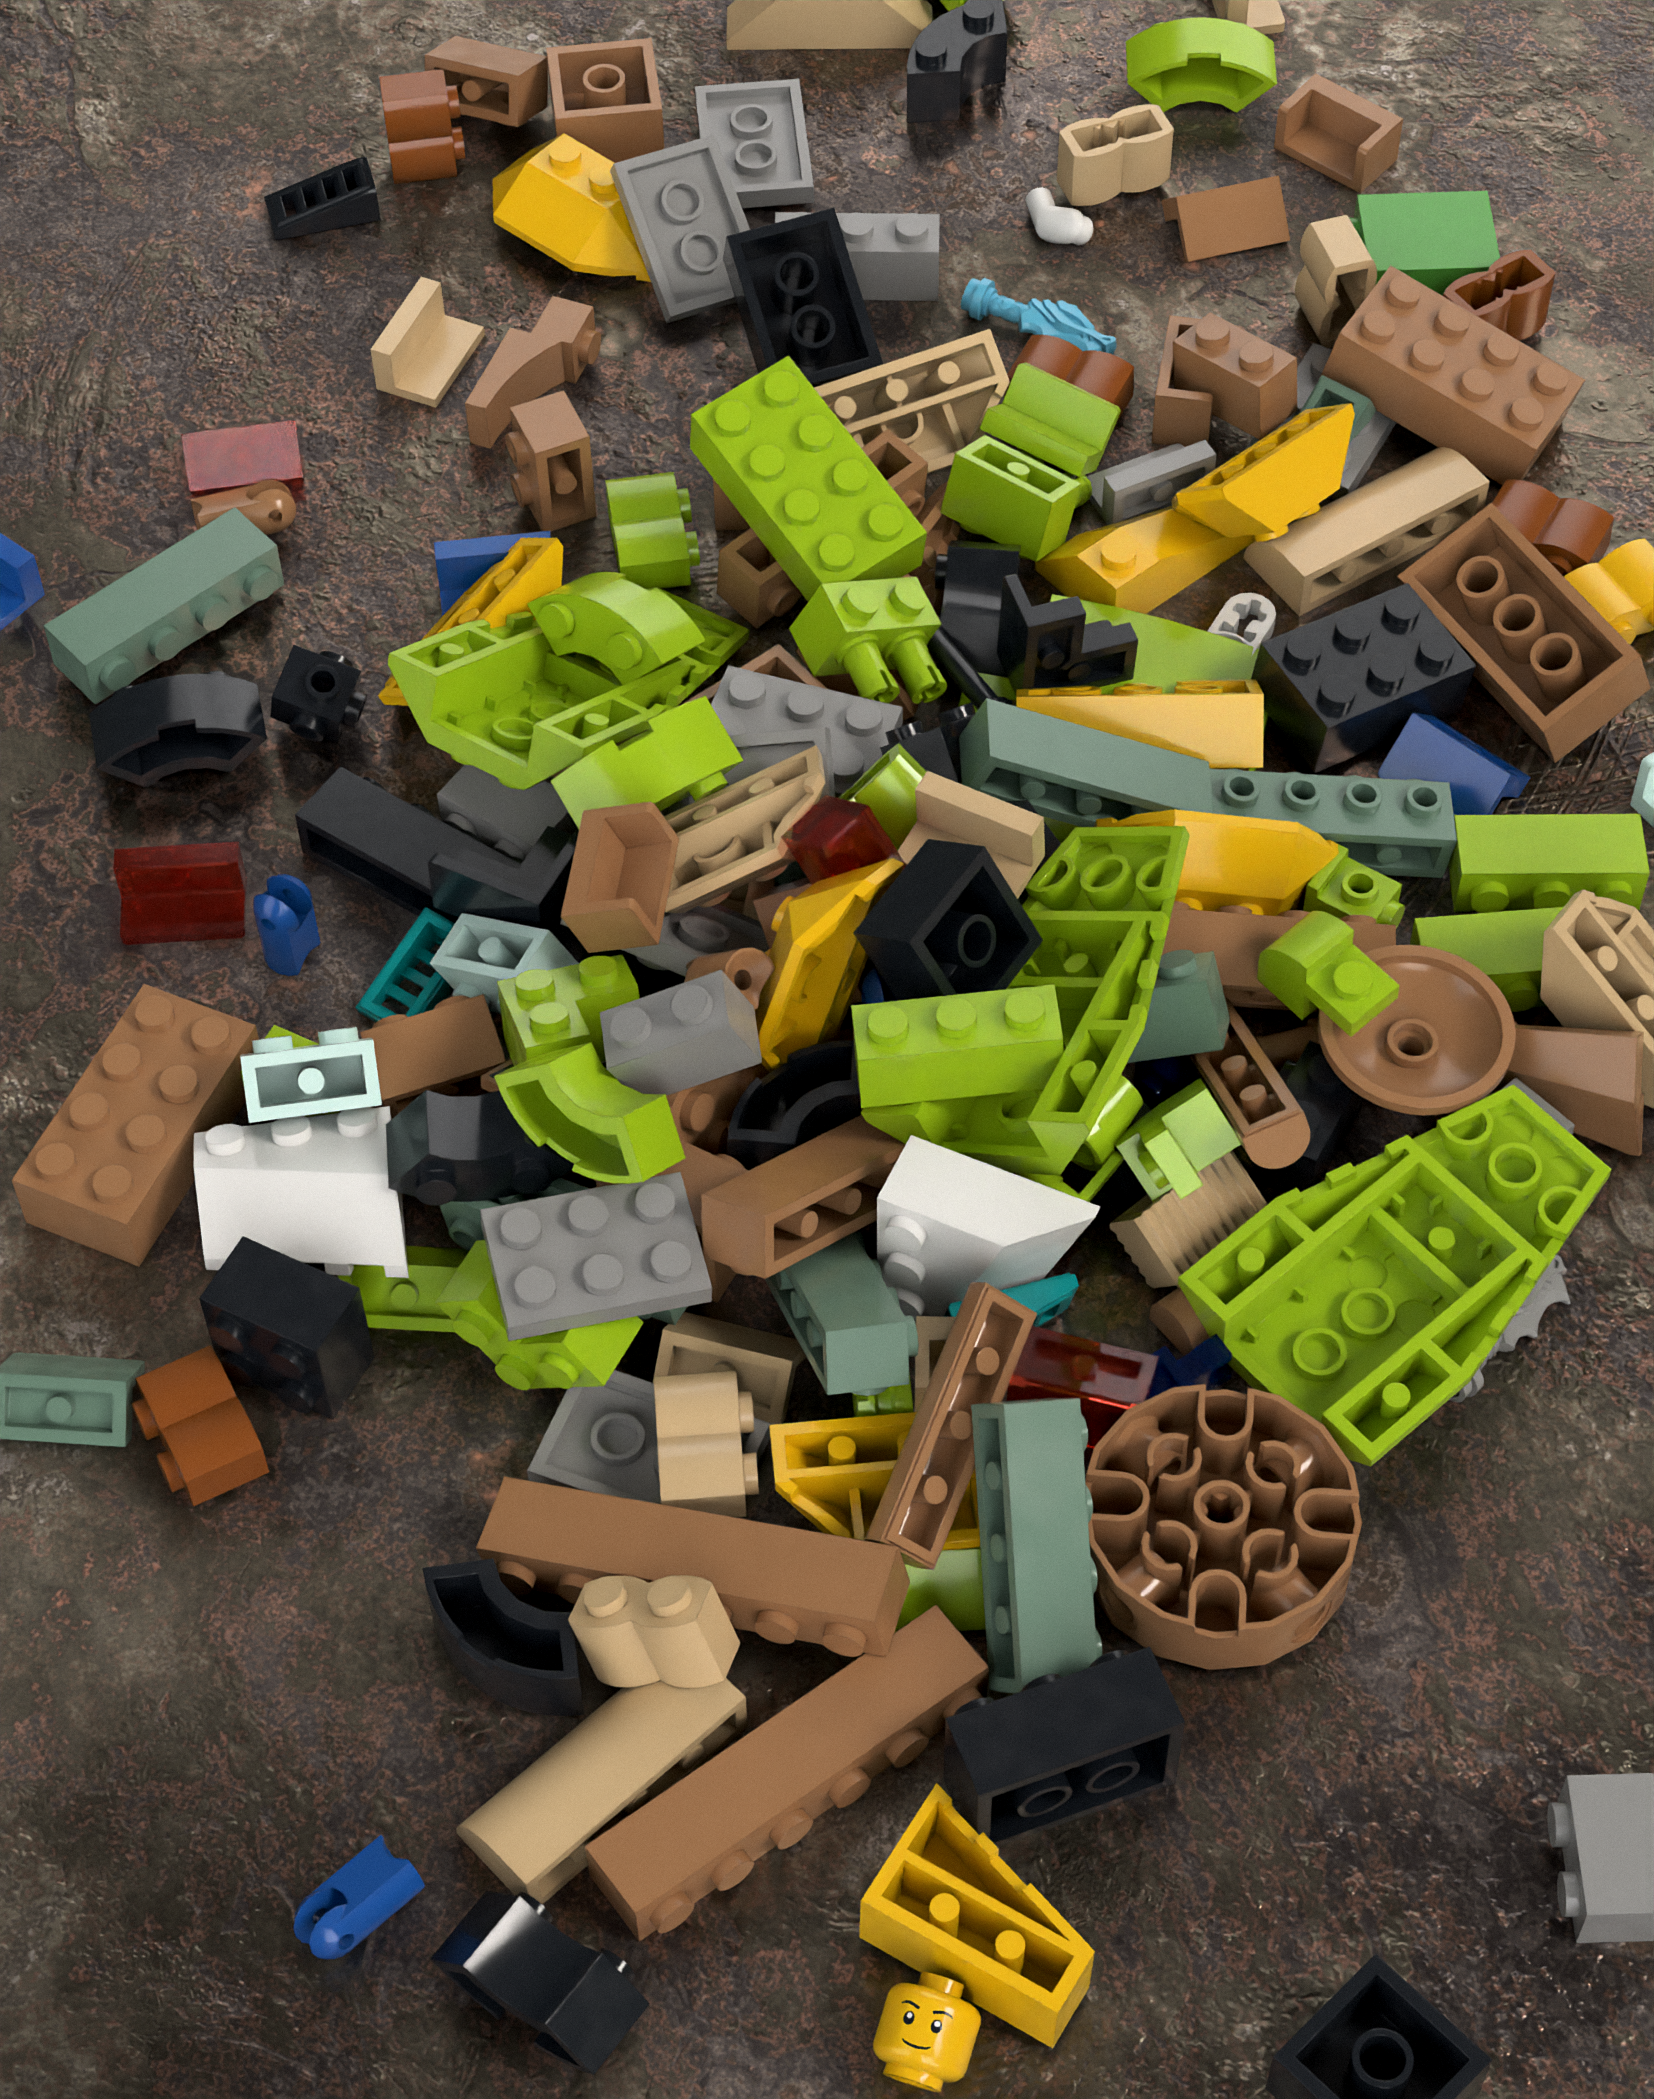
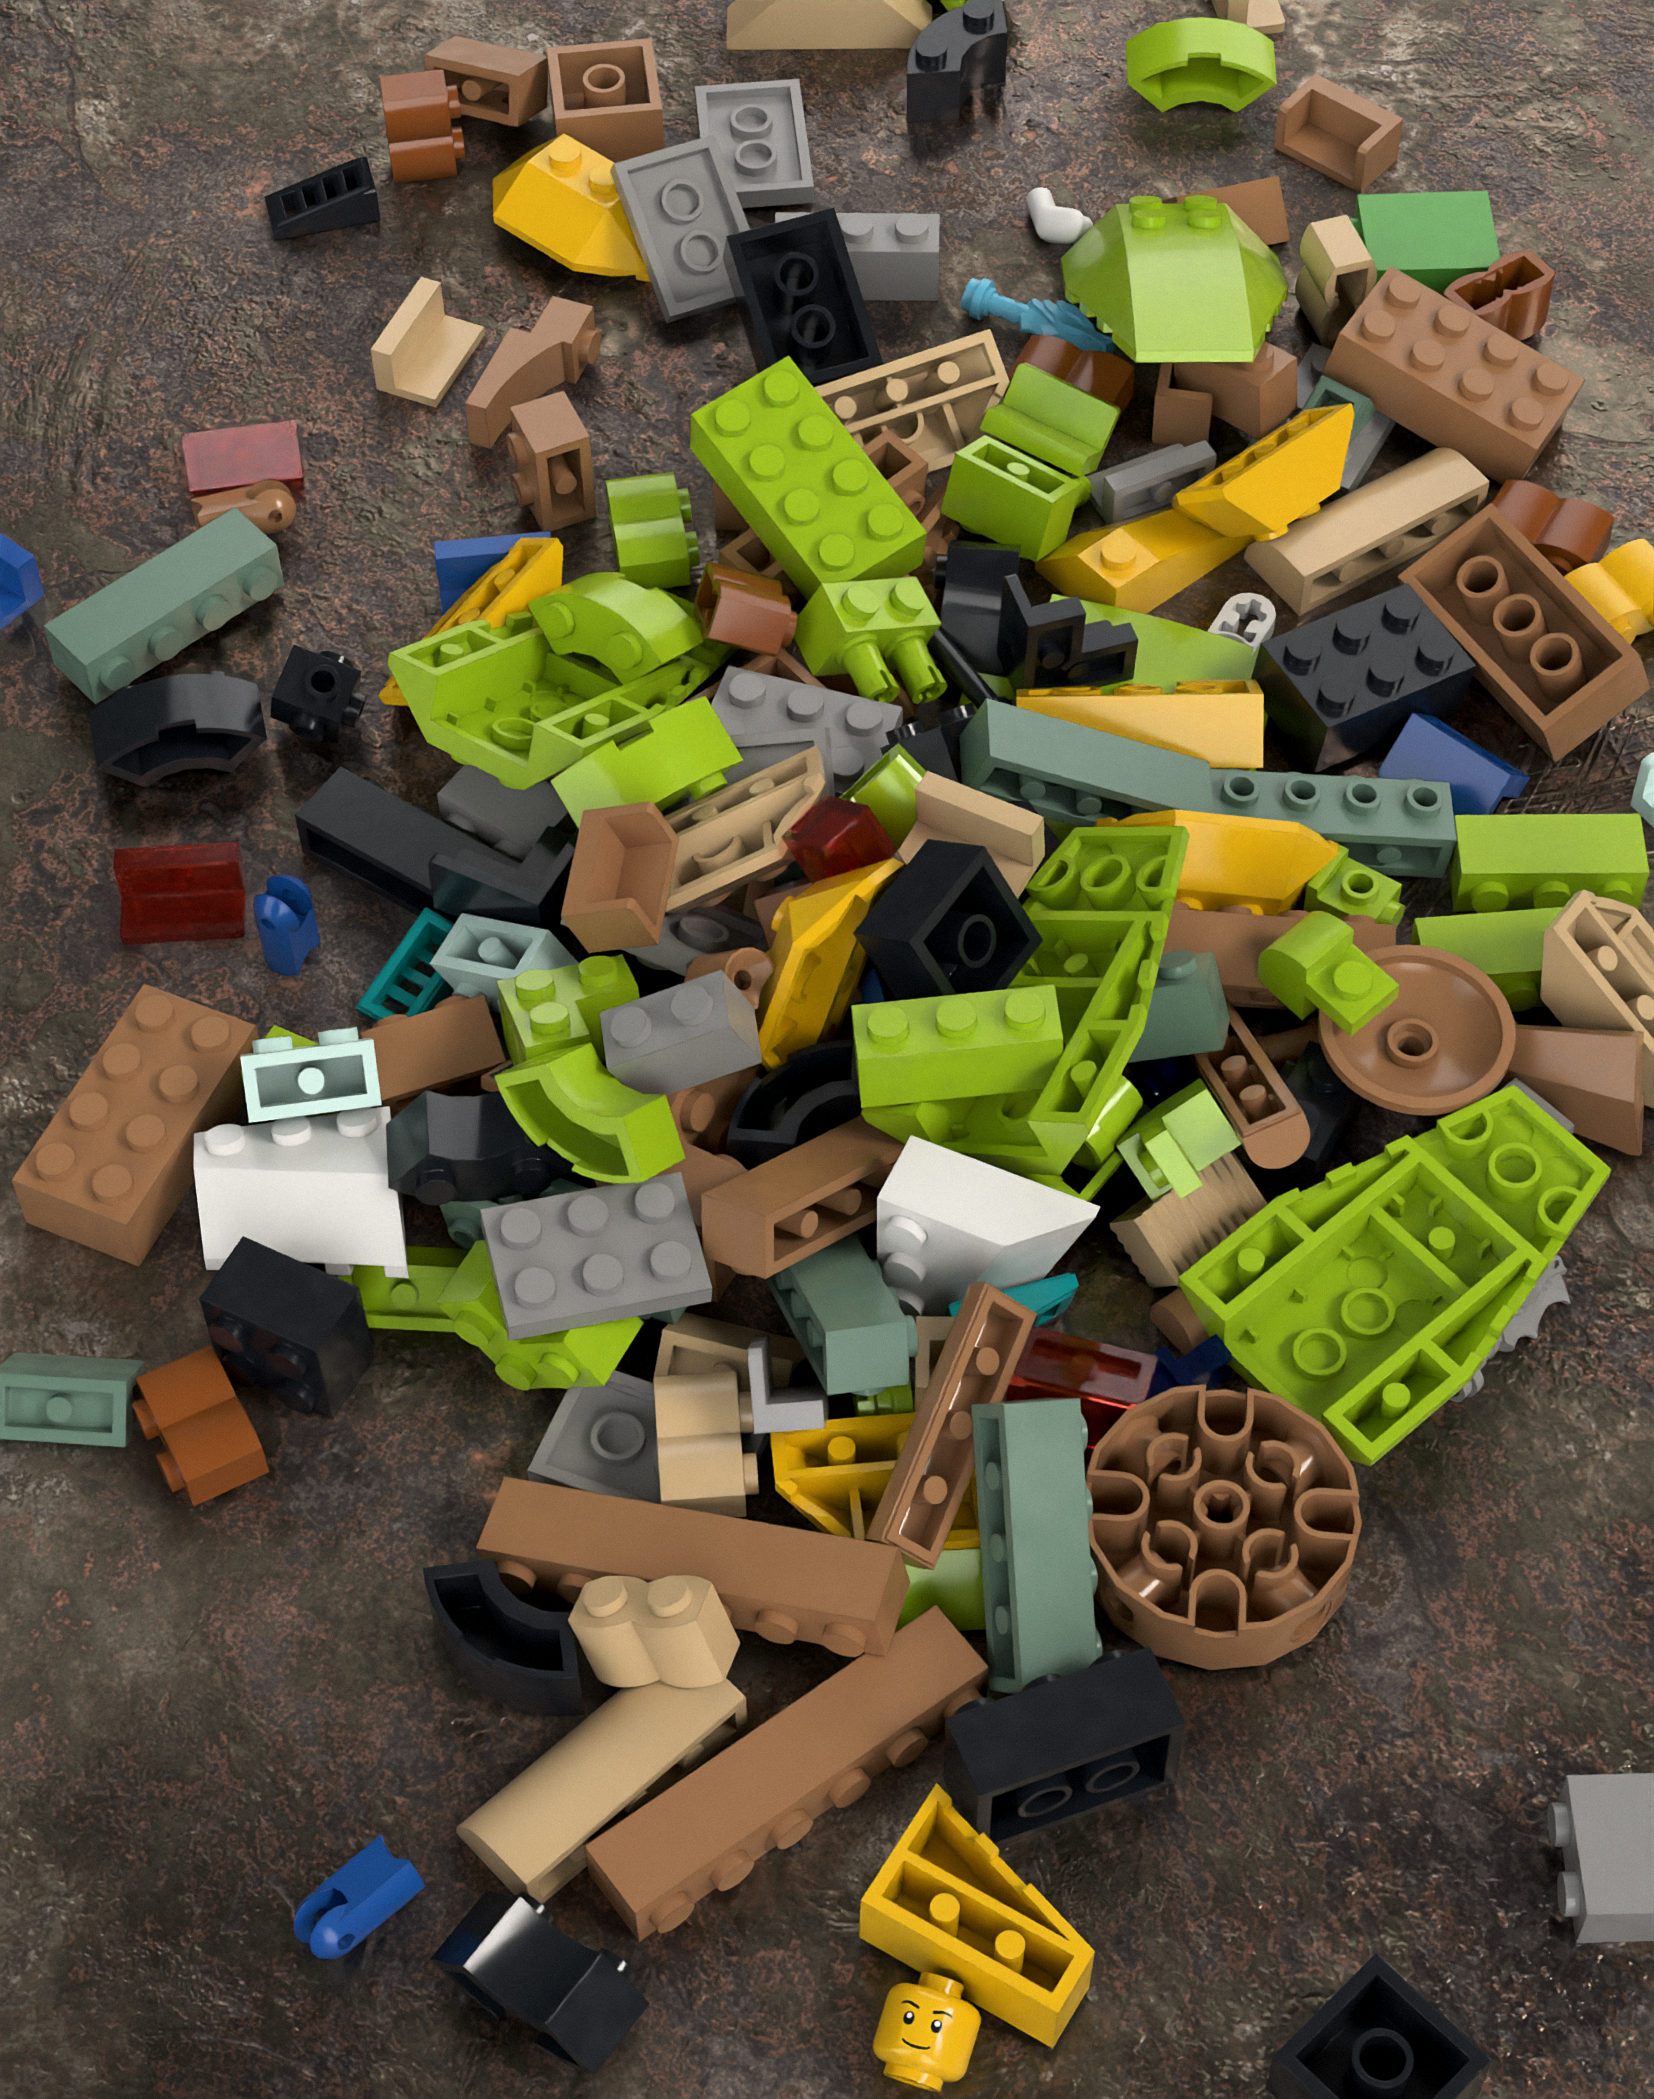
tan brick [1057,104,1174,206] -> none
none -> dark orange brick [694,562,797,657]
none -> light grey panel [748,1334,830,1434]
none -> lime wedge [1060,195,1289,363]

